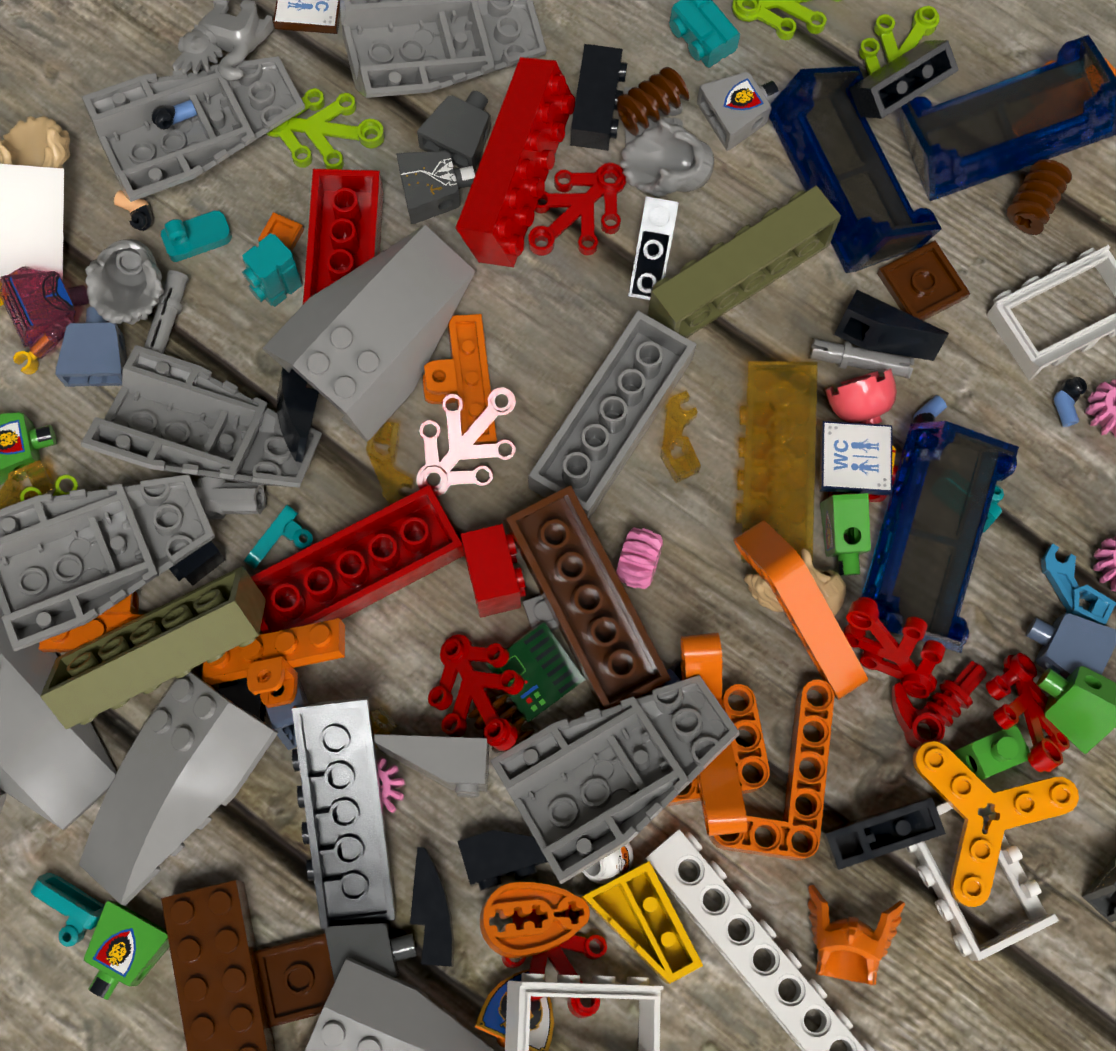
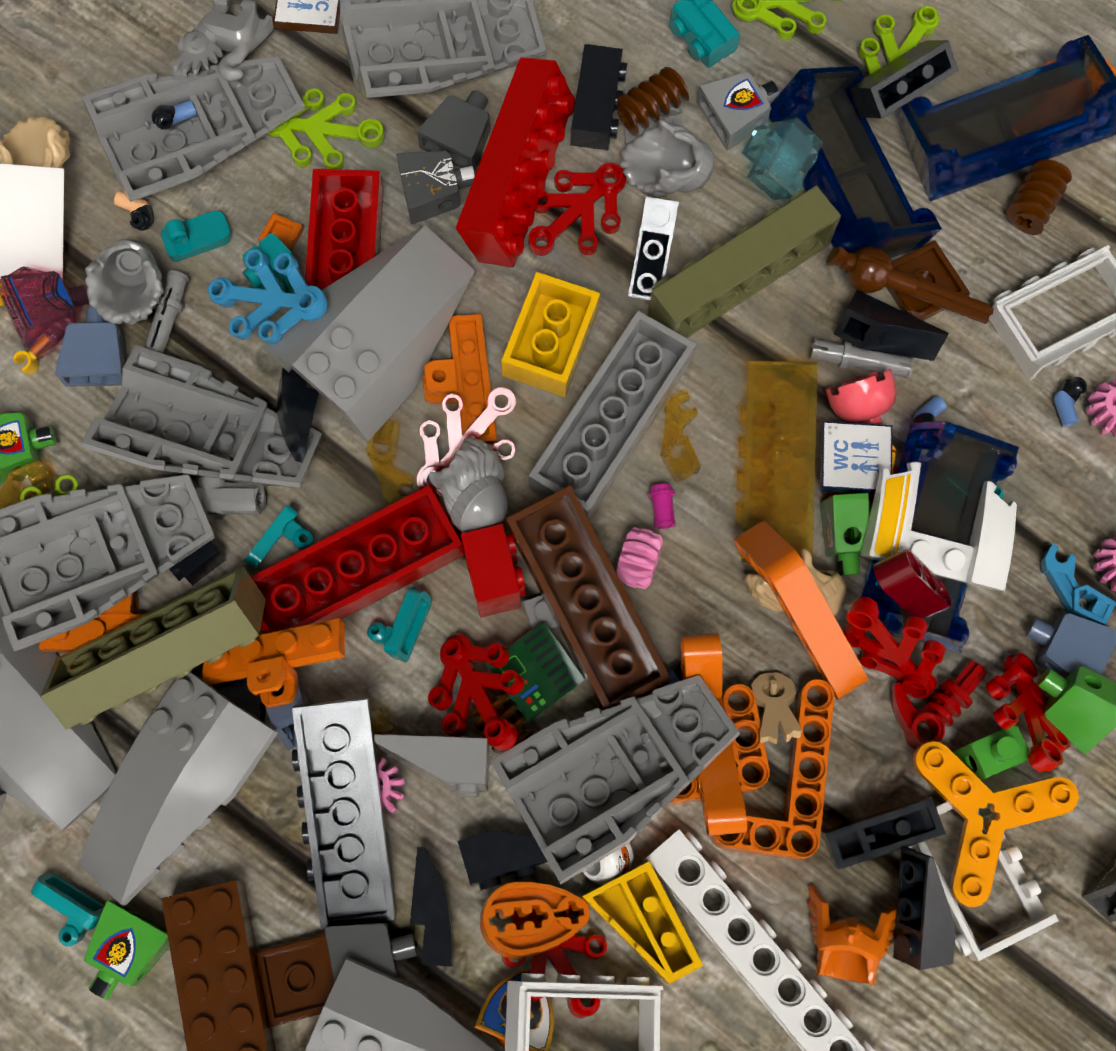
none -> dark azure plant [208,249,328,344]
none -> teal piece [367,587,432,663]
none -> light grey hair [428,435,509,533]
none -> yellow brick [501,272,600,398]
none -> dark pink pin [648,484,676,529]
none -> clear light blue brick [742,118,823,200]
none -> tan piece [751,672,802,744]
none -> reddish brown piece [825,246,994,324]
none -> white wedge [860,462,1017,591]
none -> dark red beam [873,549,952,619]
none -> black slope [893,847,956,970]

